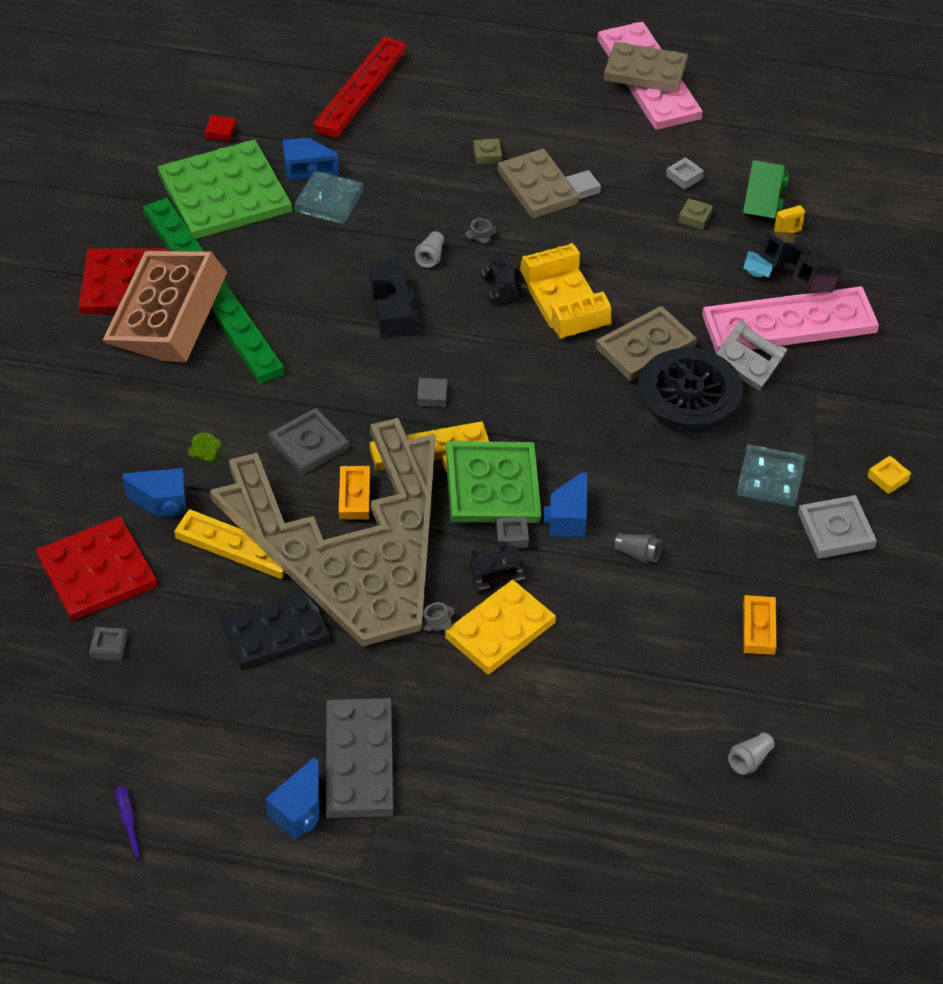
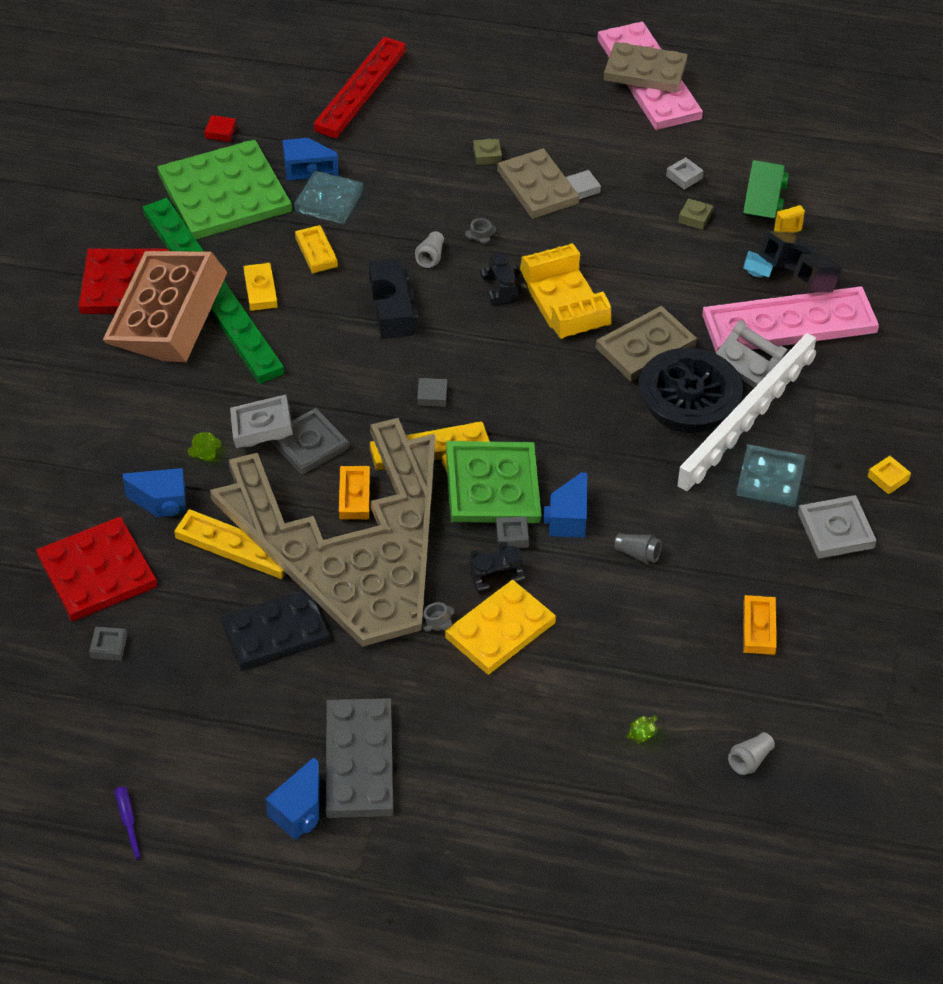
none -> light grey plate [230,395,293,448]
none -> yellow plate [243,263,278,311]
none -> yellow plate [295,225,338,273]
none -> clear neon green plate [626,715,659,744]
none -> white plate [677,333,816,491]

